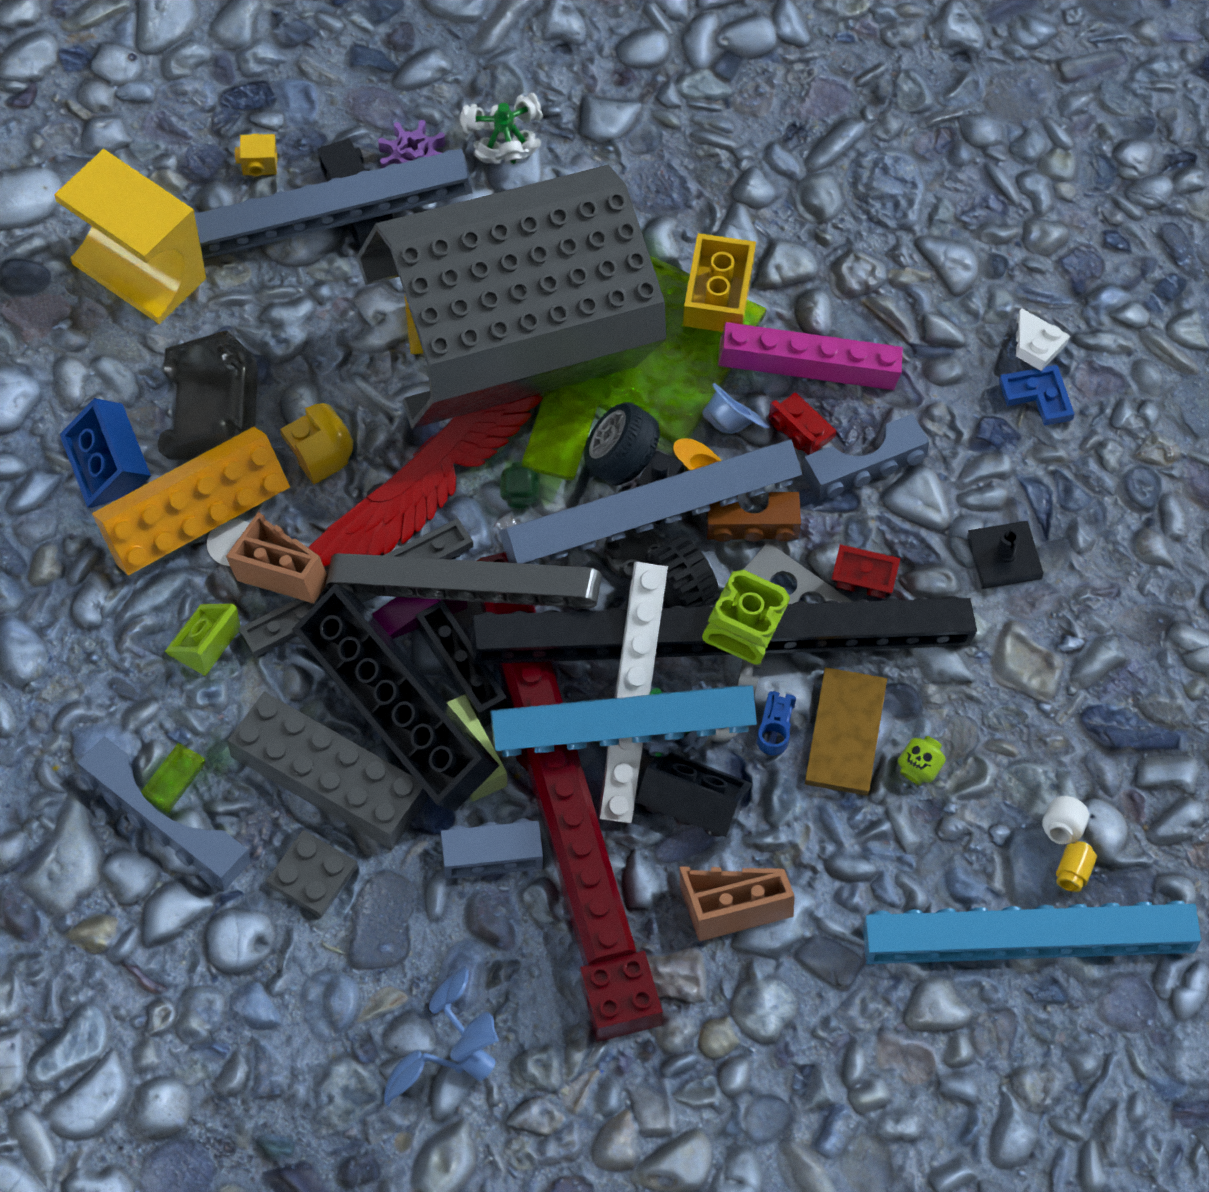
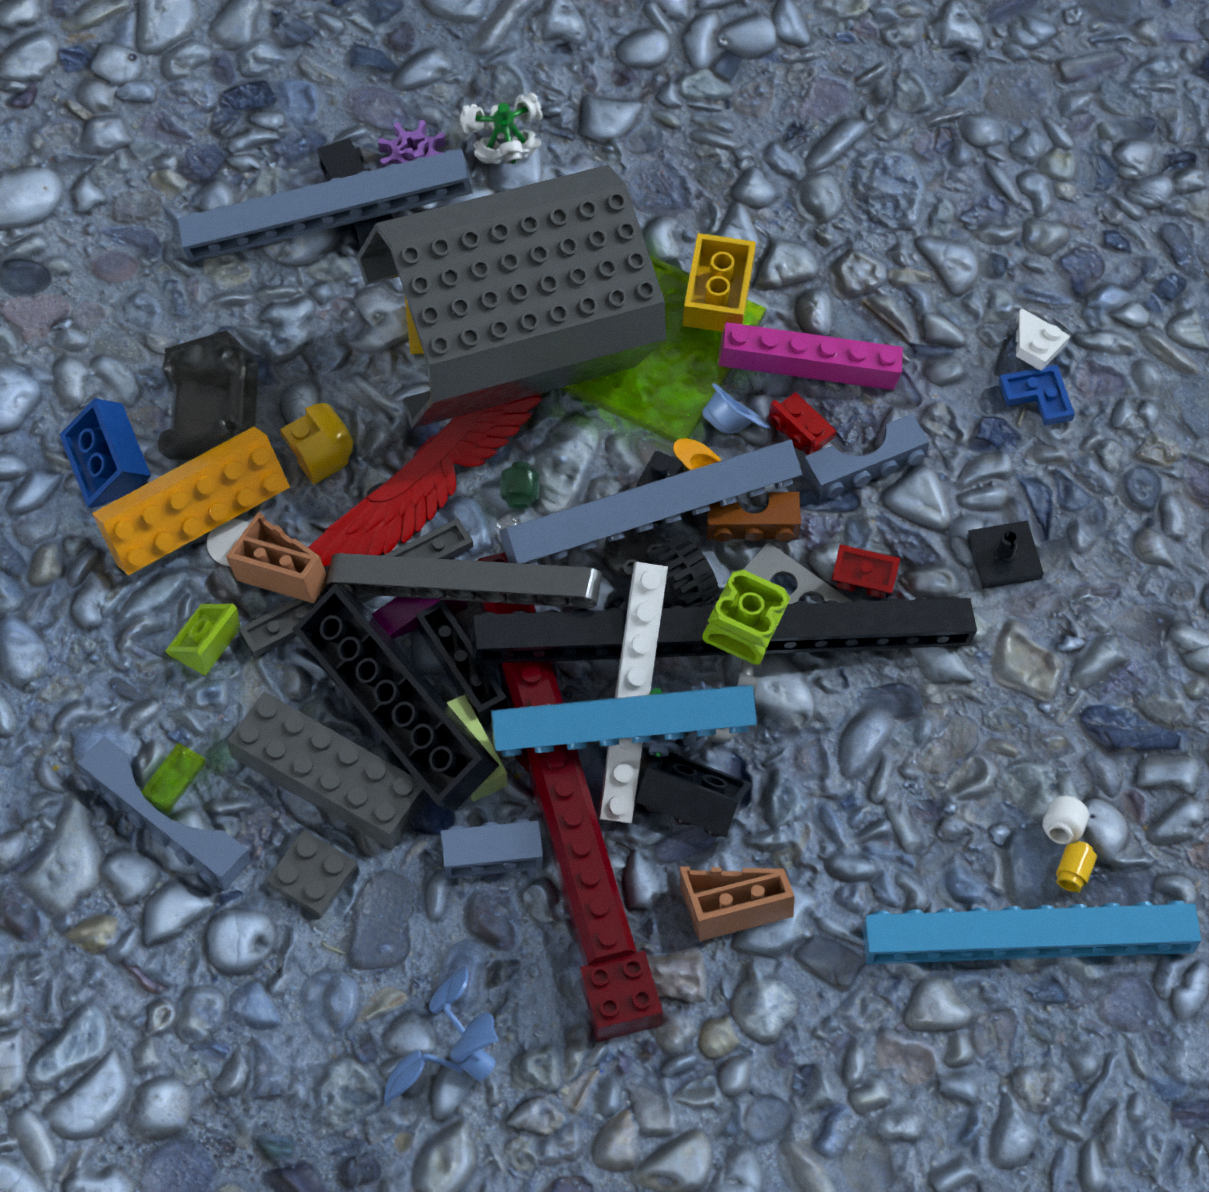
yellow piece [54,148,206,324] -> none
yellow brick [235,133,277,176] -> none
clear neon green piece [522,376,606,481] -> none
black wheel [584,402,660,486] -> none
blue piece [757,691,796,755] -> none
pearl gold tile [804,667,887,796] -> none
lime head [898,736,946,786] -> none

